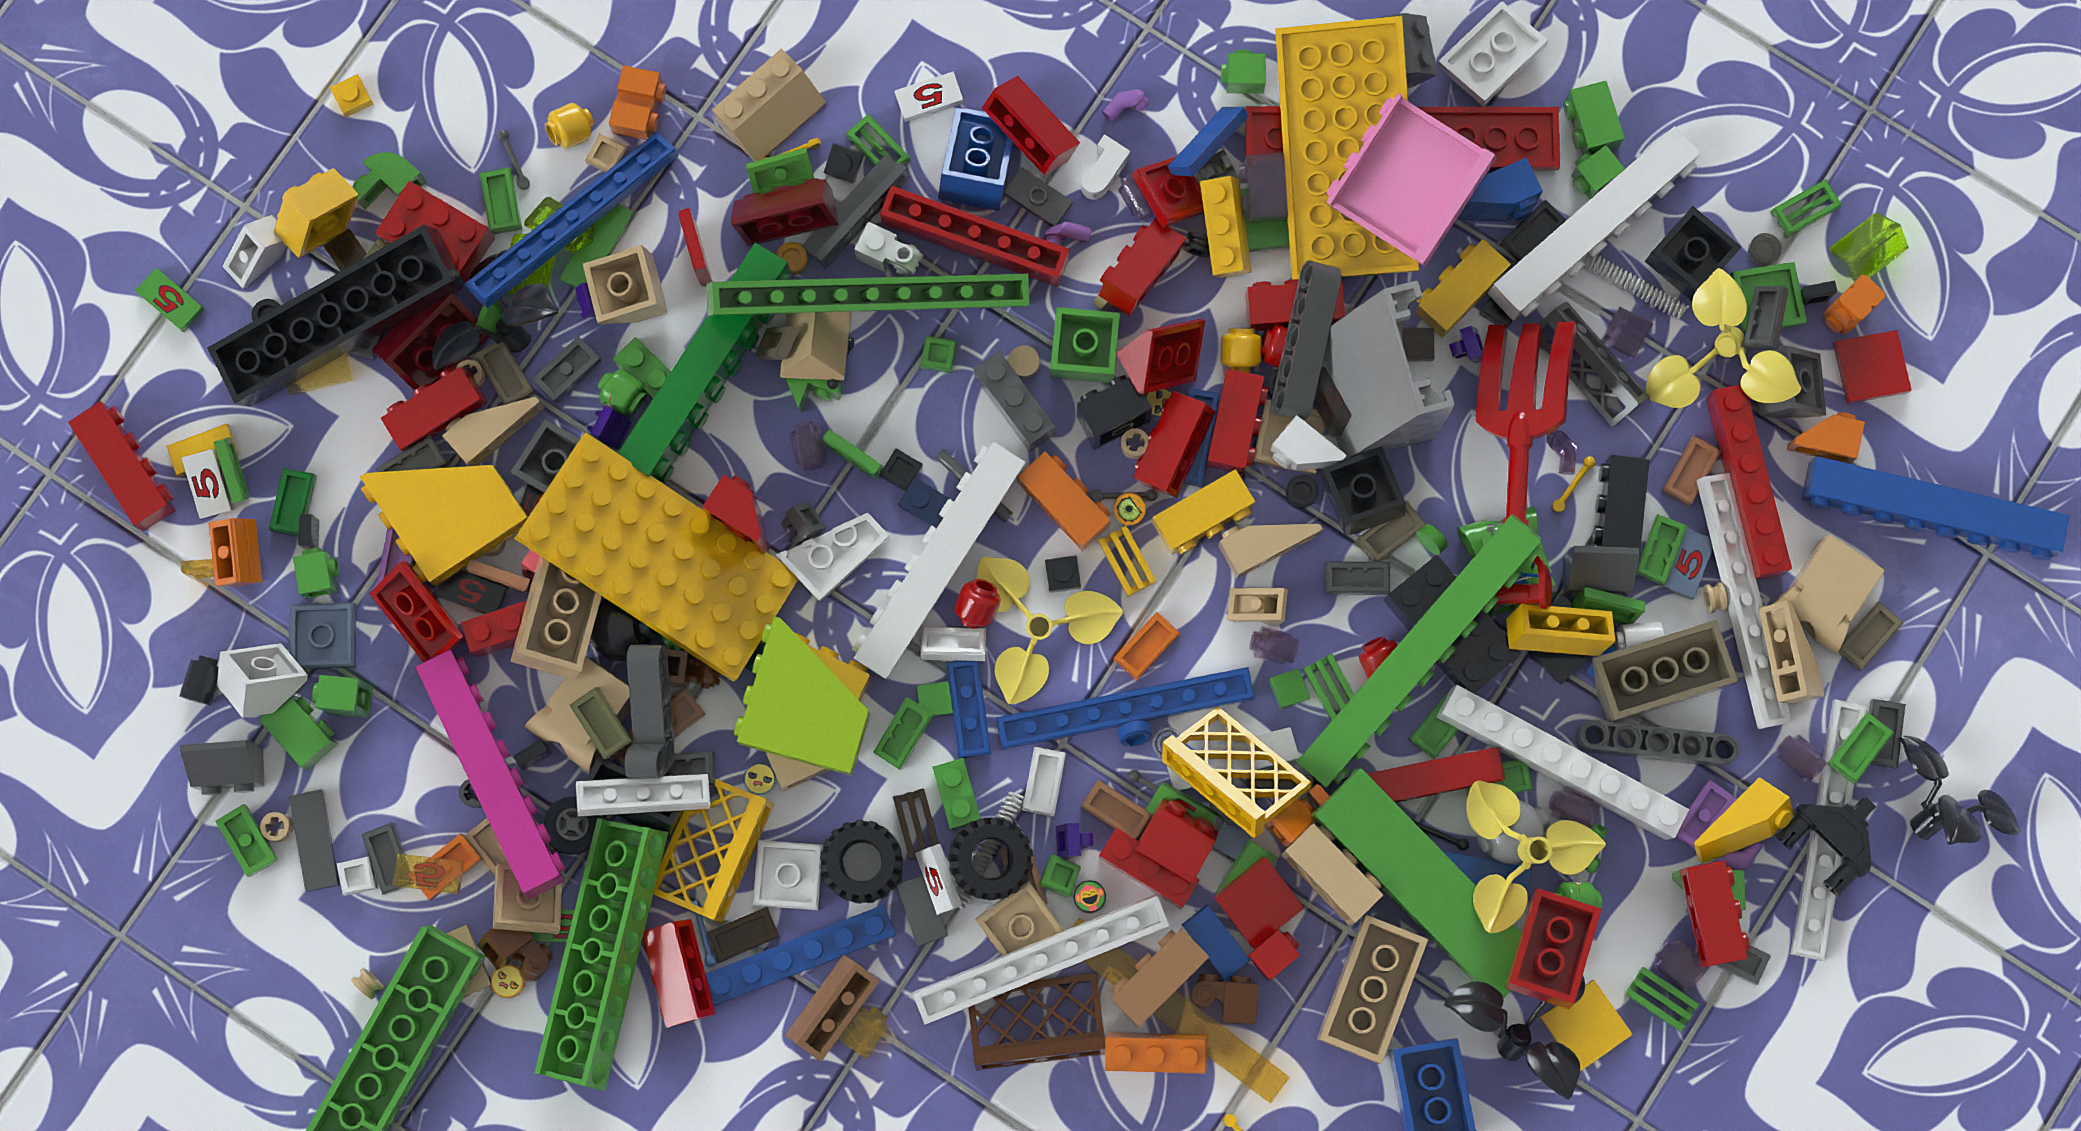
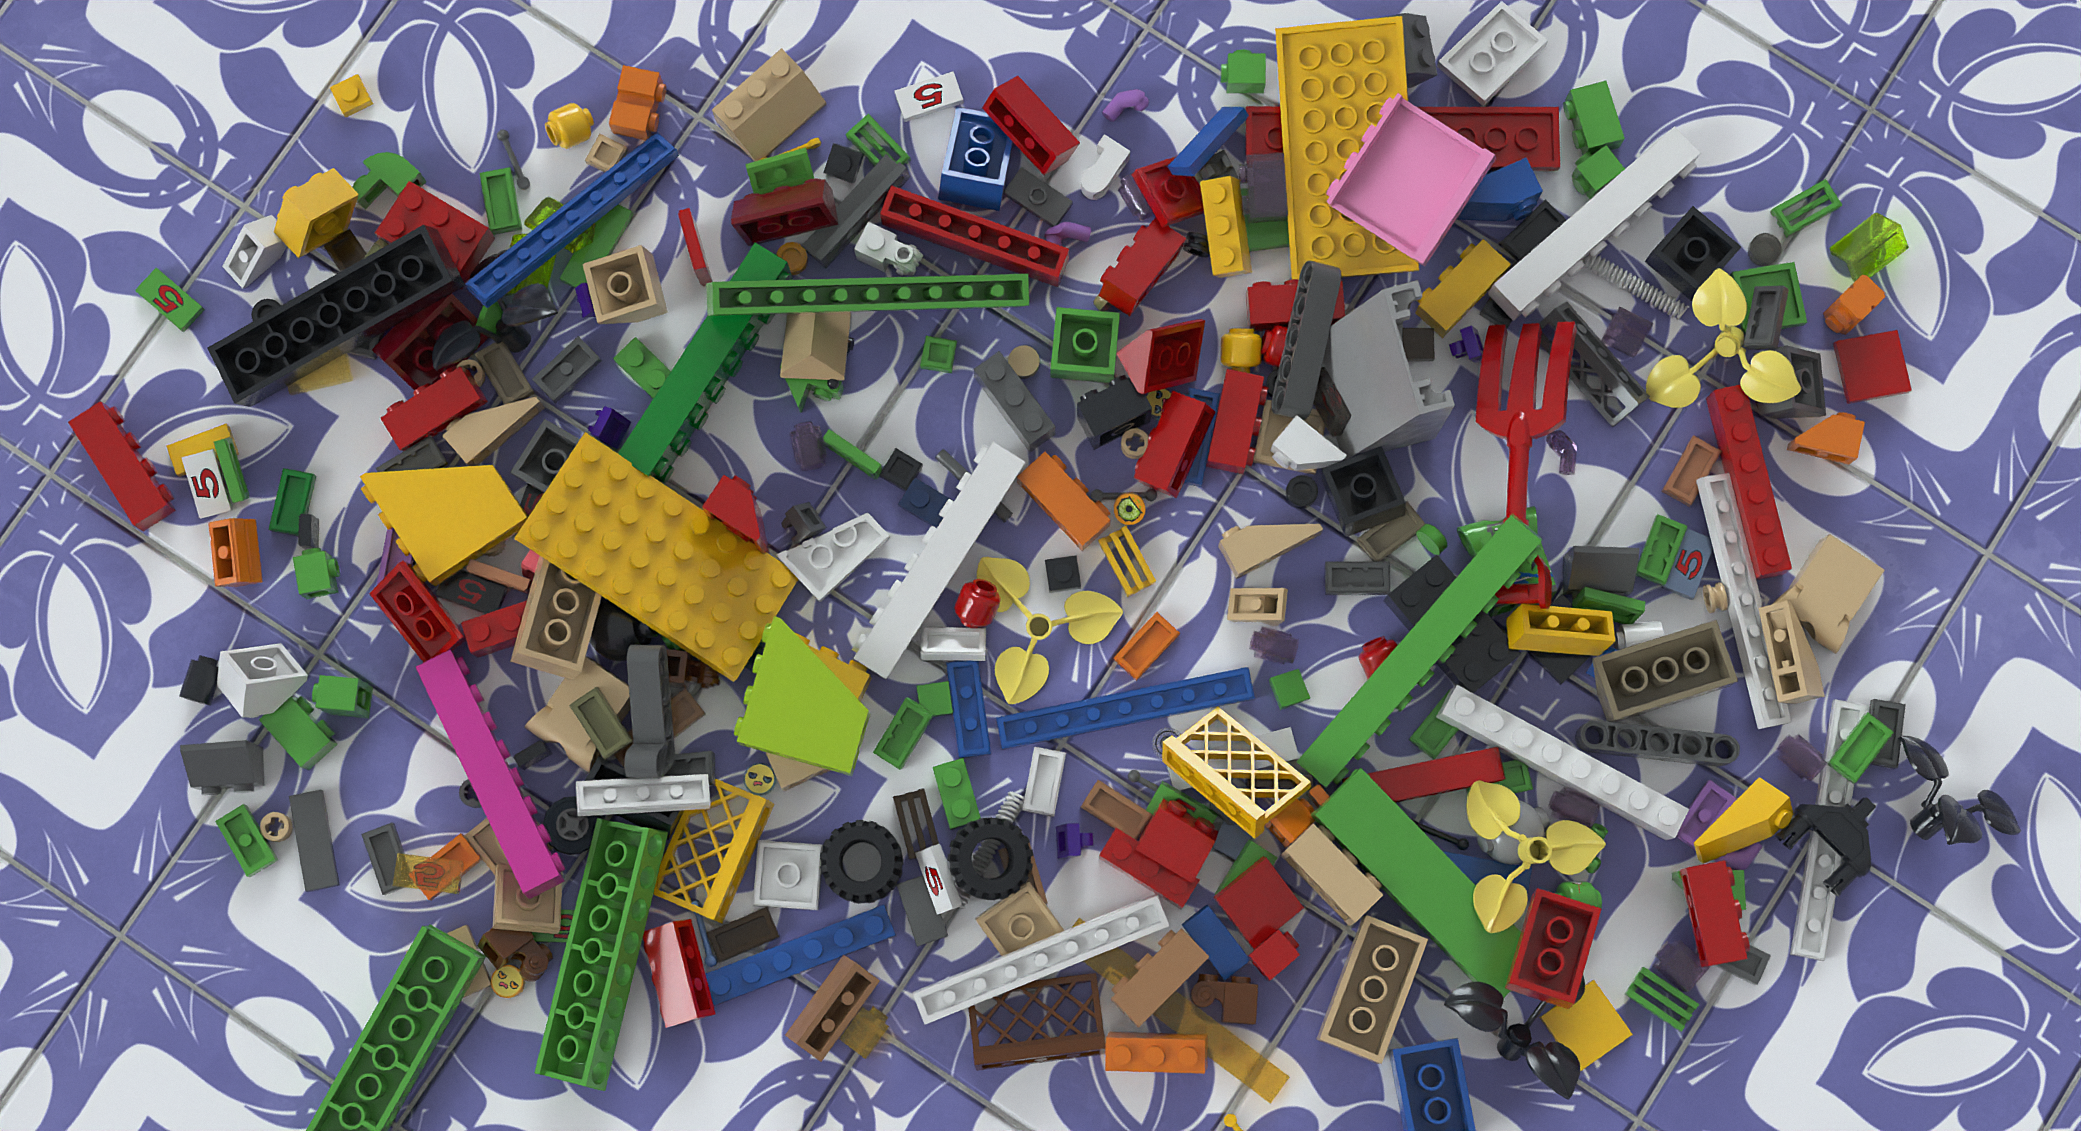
clear yellow tile [181,559,214,579] -> none
sand blue tile [289,603,356,669] -> none
white tile [337,856,377,896] -> none
tan bush [351,968,384,1000] -> none
bright green head [598,369,647,416] -> none
dark tan tile [755,325,799,361] -> none
bright green tile [1038,854,1081,898] -> none
tile [1073,880,1106,913] -> none
blue tile [1118,720,1152,747] -> none
yellow brick [1152,469,1255,555] -> none
bright green tile [1303,653,1354,721] -> none
yellow hinge [1552,456,1596,513] -> none
black brick [1592,455,1650,554] -> none
black tile [1801,280,1837,305] -> none
blue brick [1801,456,2070,560] -> none
dark tan tile [1838,602,1904,671] -> none

